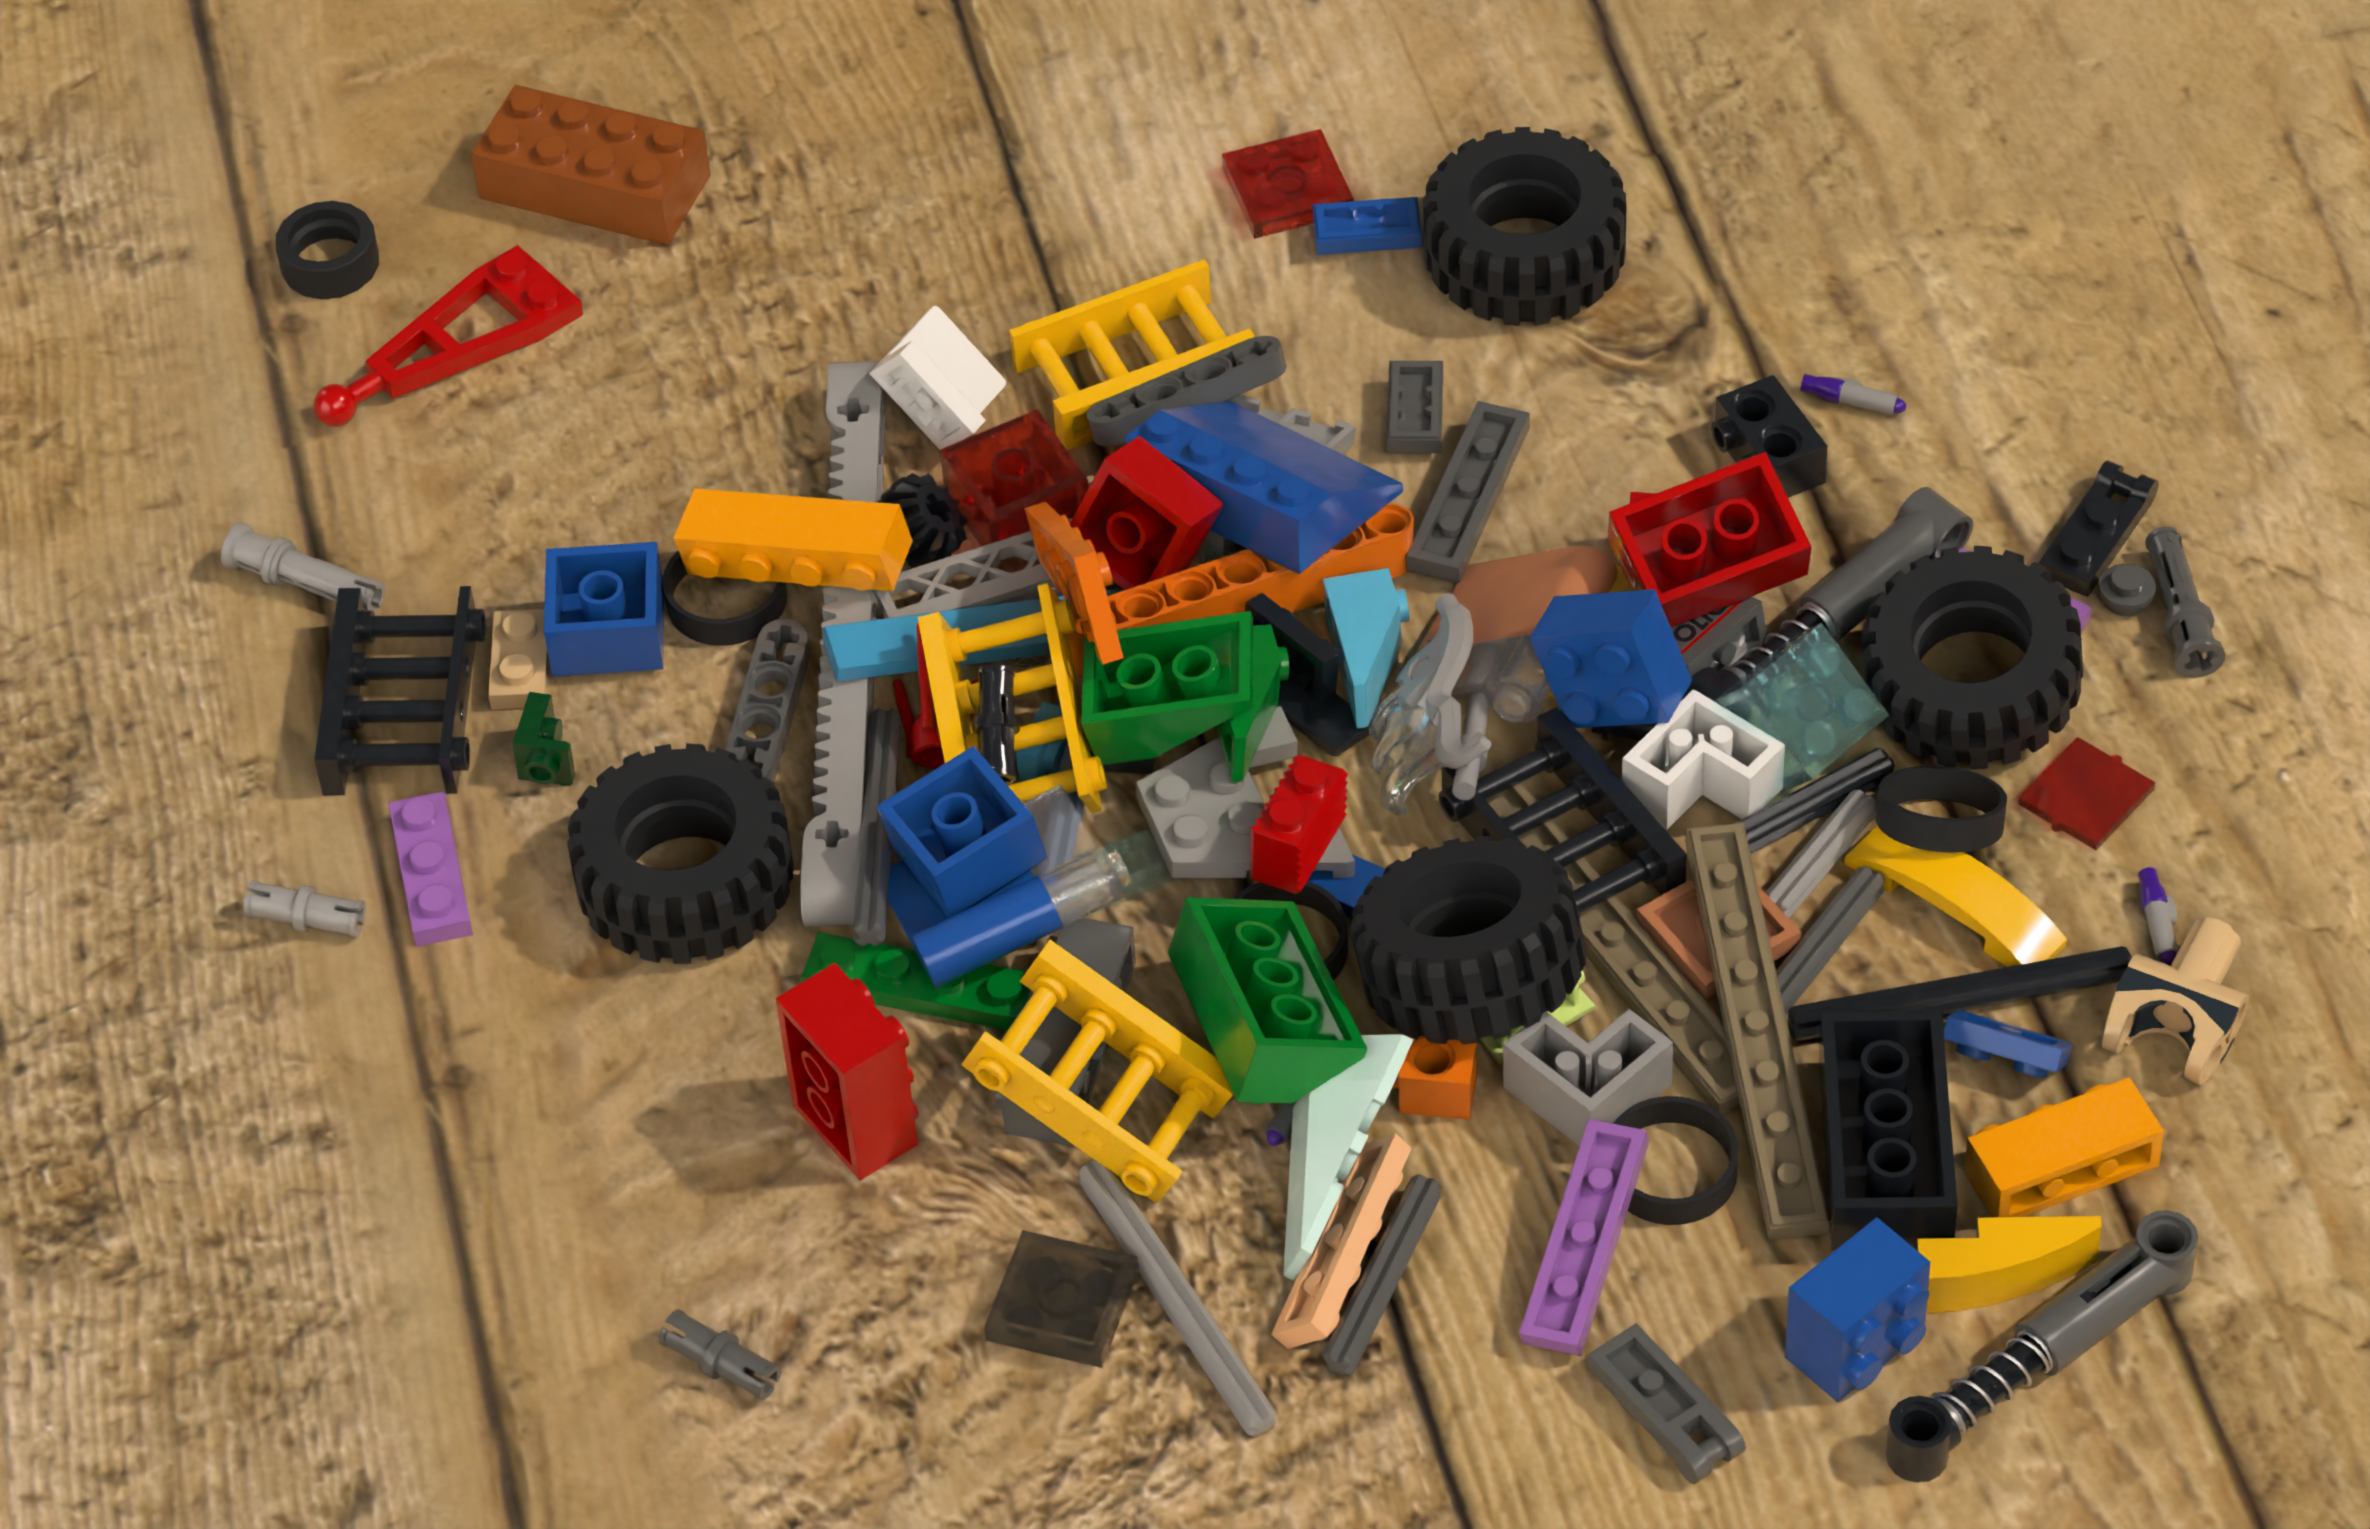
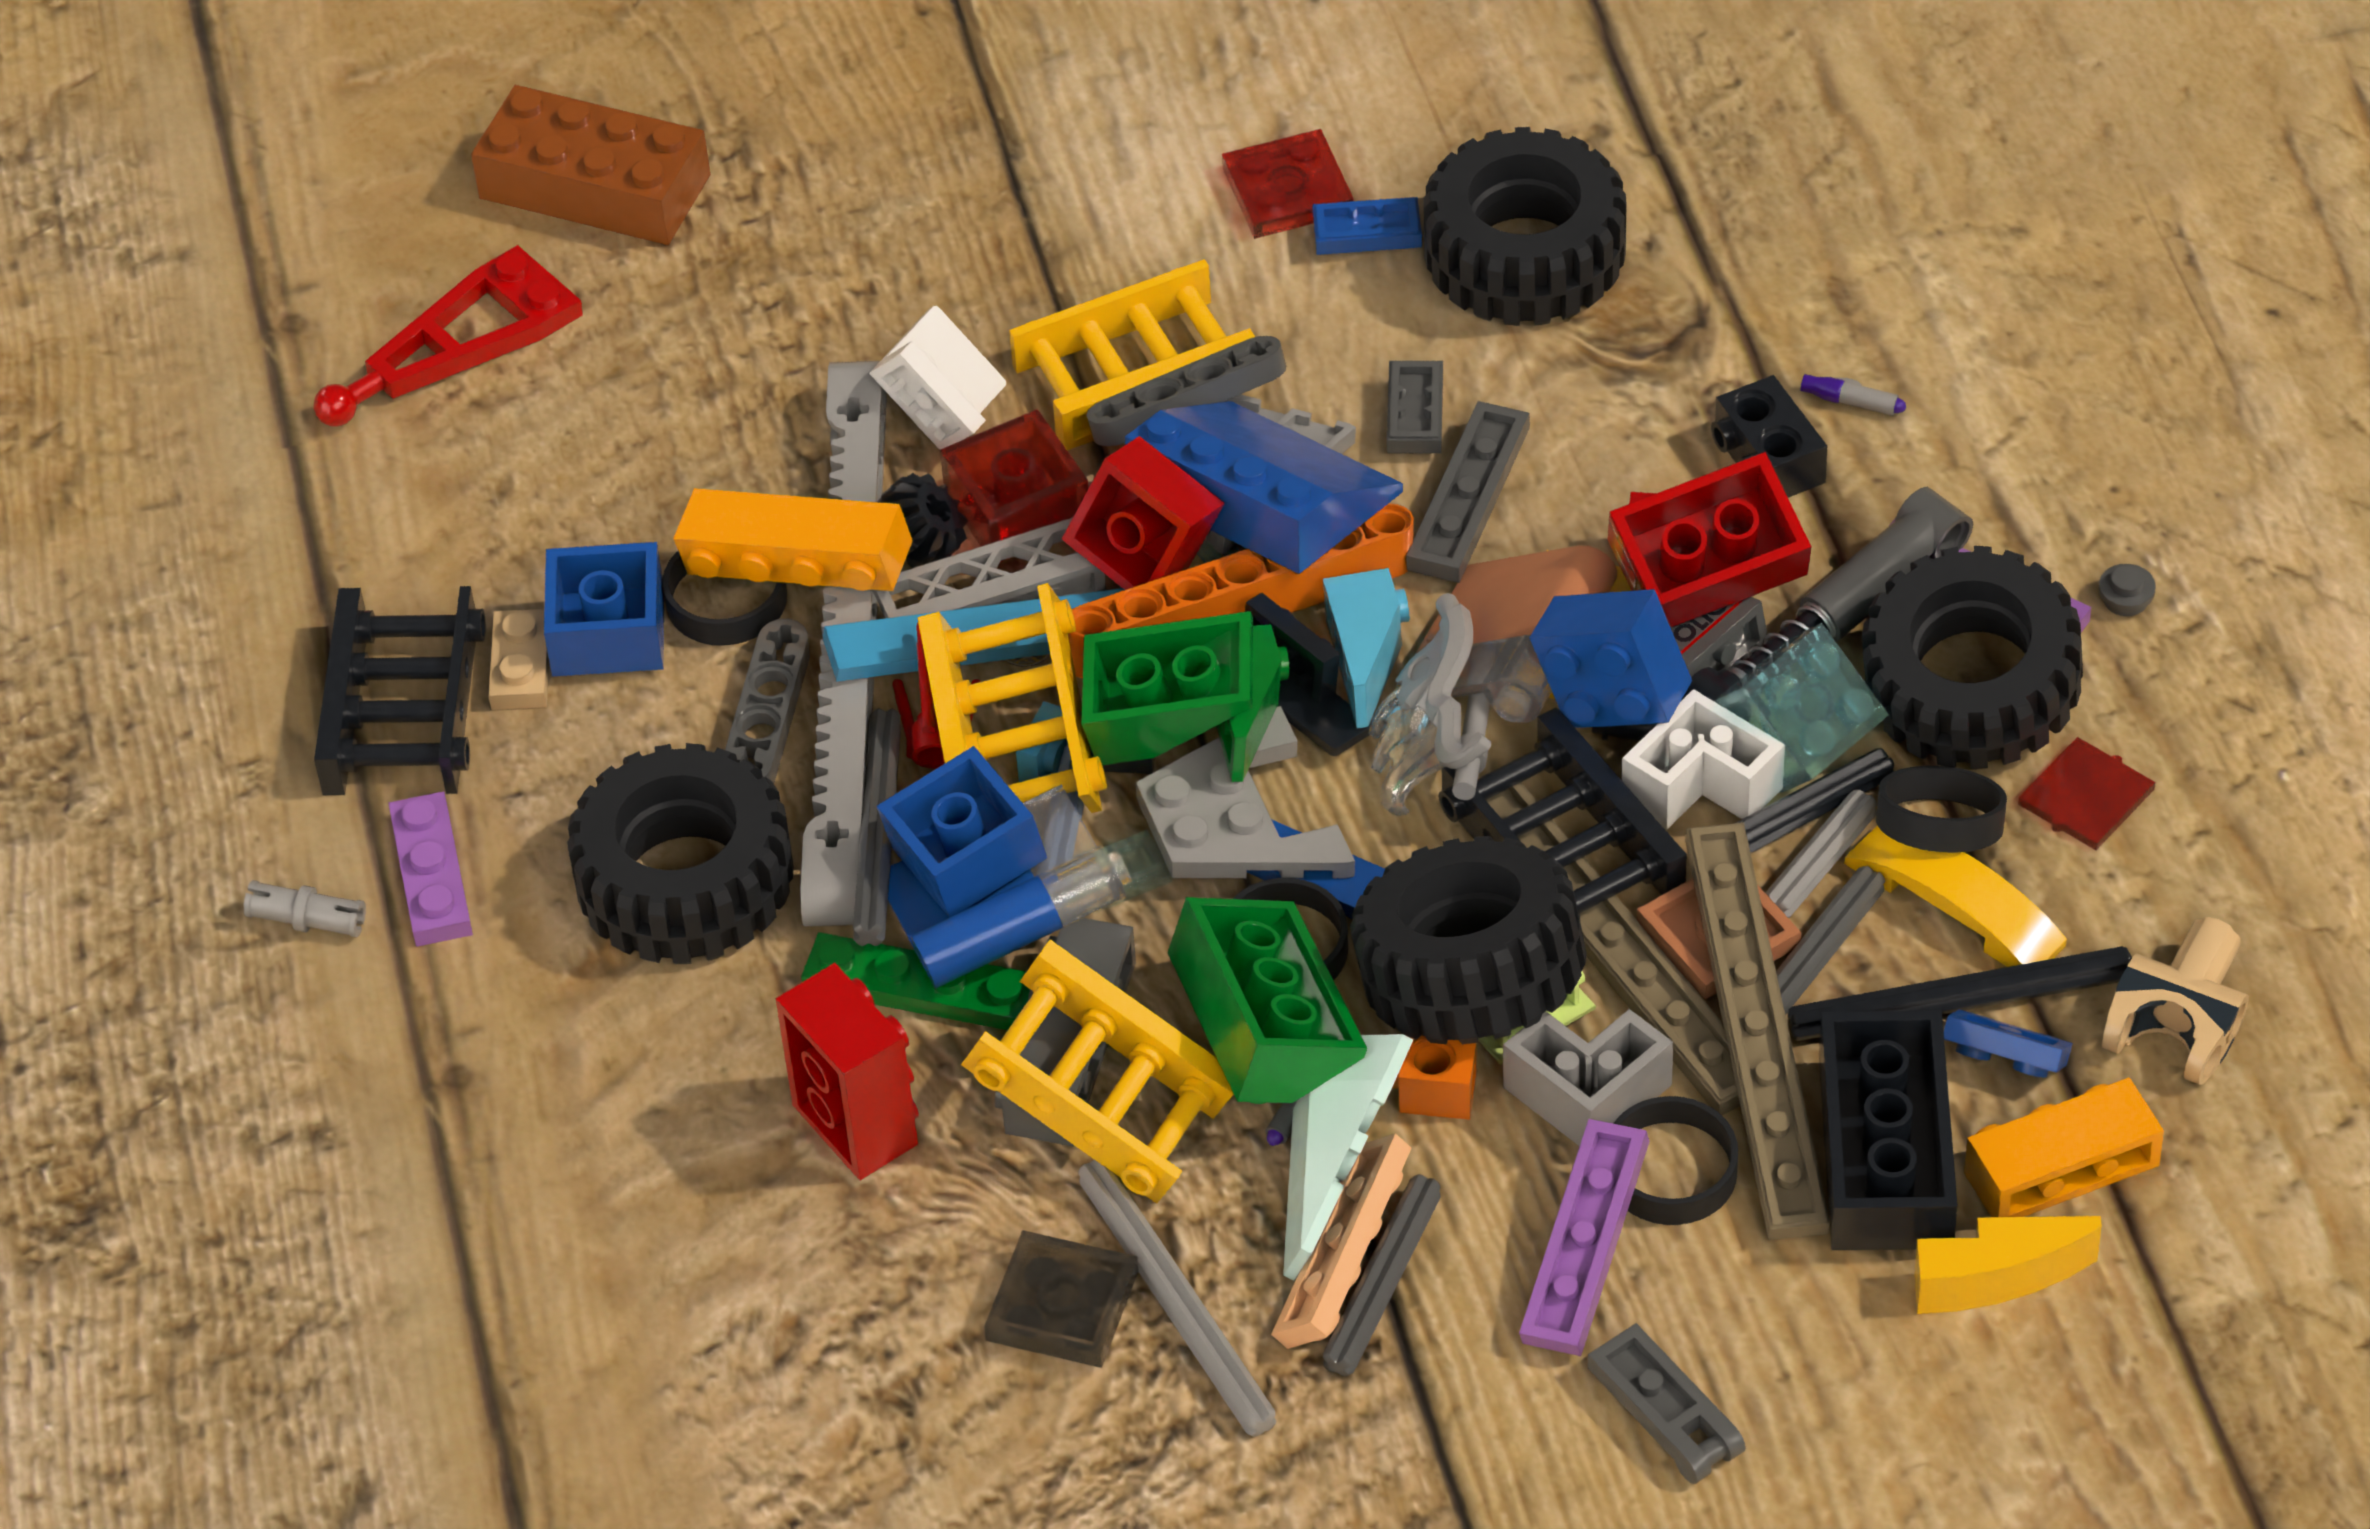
light grey pin [221,522,385,614] -> none
black tyre [276,201,379,299] -> none
dark green bracket [512,692,575,786] -> none
dark grey pin [659,1309,782,1401] -> none
black pin [974,665,1020,784] -> none
orange wing [1025,502,1124,665] -> none
red brick [1250,755,1348,894] -> none
blue brick [1785,1217,1931,1402] -> none
piece [1886,1210,2198,1483] -> none
black plate [2039,460,2159,597] -> none
piece [2138,867,2179,966] -> none
dark grey pin [2145,527,2225,678] -> none

